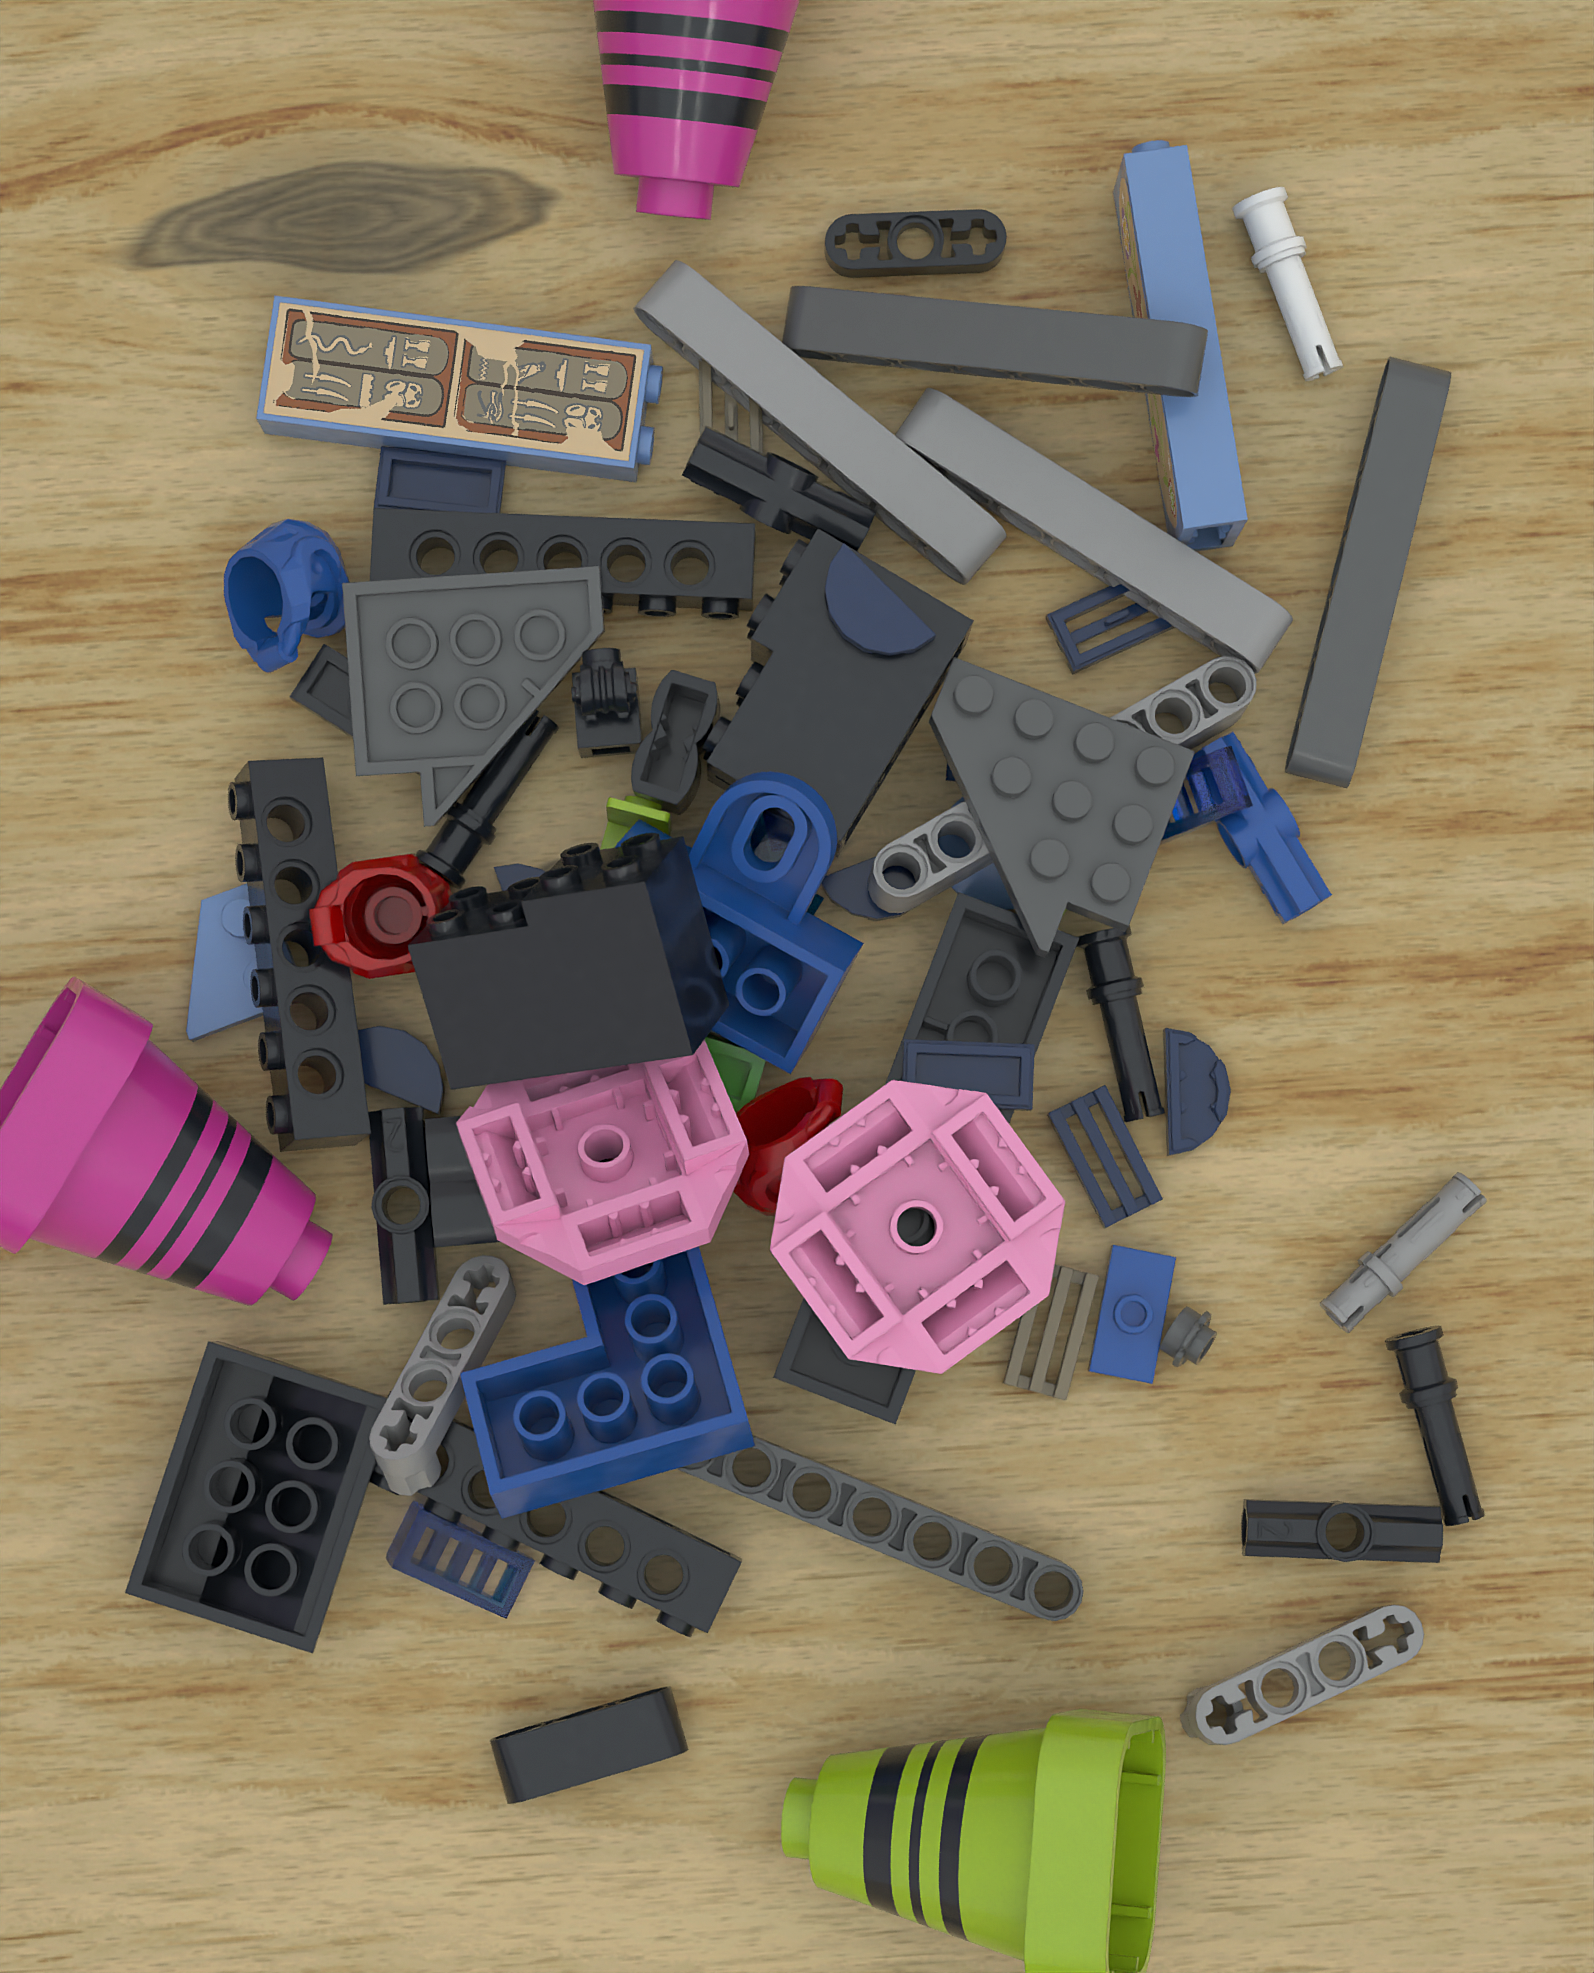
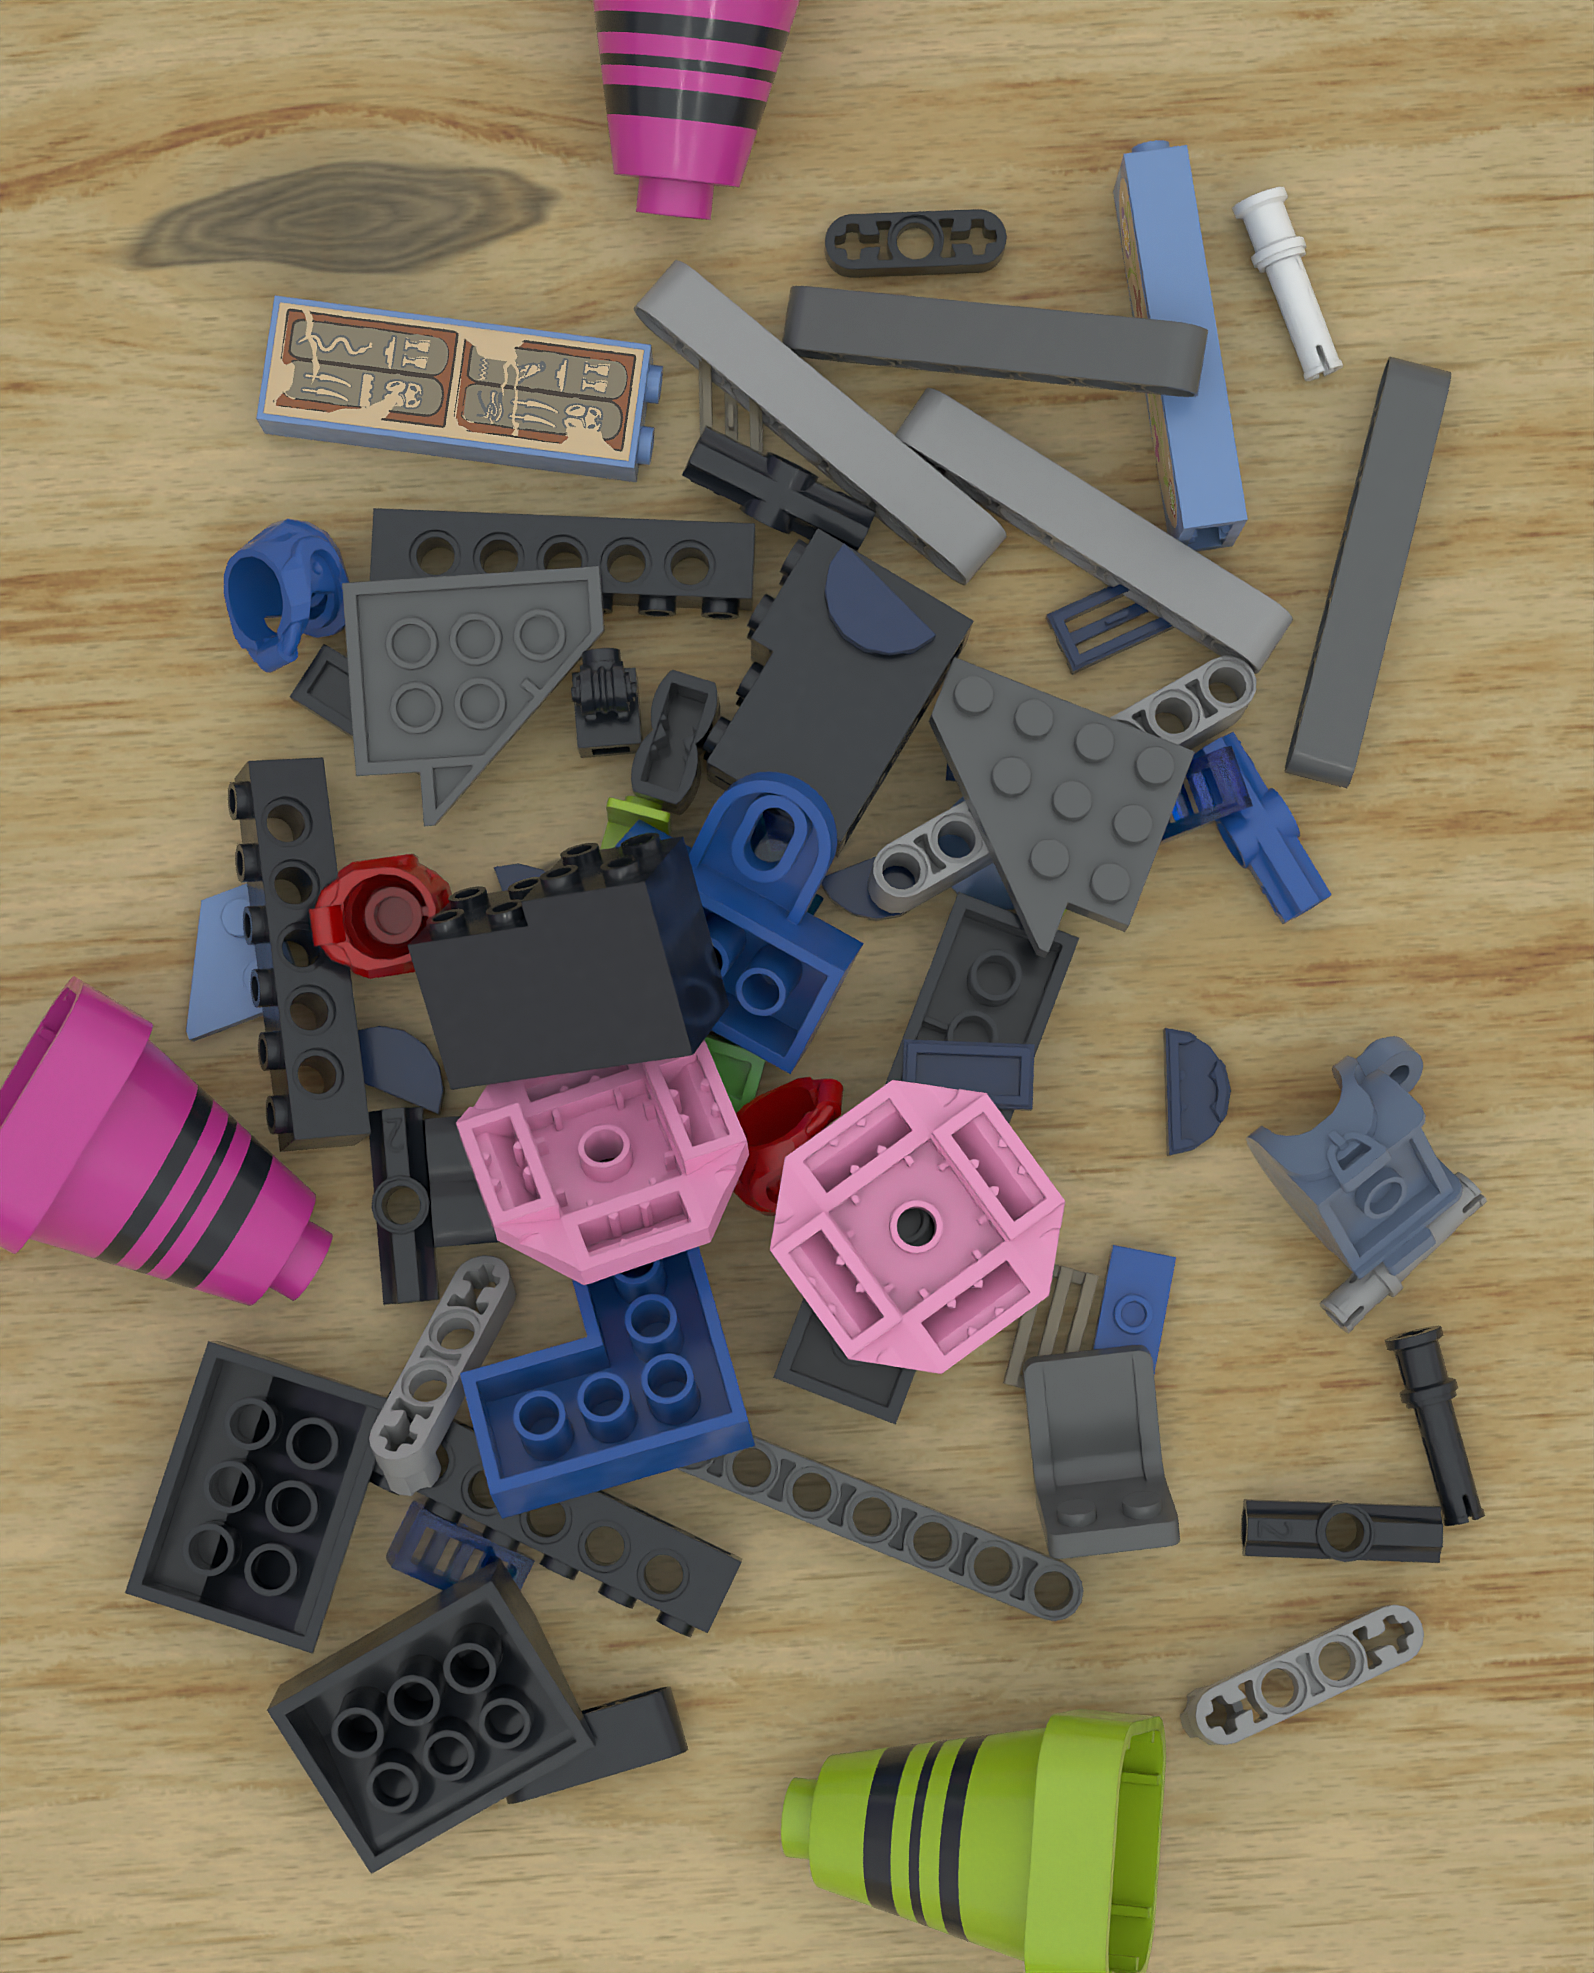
dark blue tile [374,446,506,513] -> none
black pin [415,710,559,890] -> none
dark blue tile [1047,1085,1163,1228] -> none
black pin [1076,925,1165,1122] -> none
dark grey plate [1160,1306,1217,1367] -> none
none -> black slope [267,1558,596,1874]
none -> dark grey piece [1023,1345,1180,1559]
none -> sand blue animal [1246,1036,1463,1280]

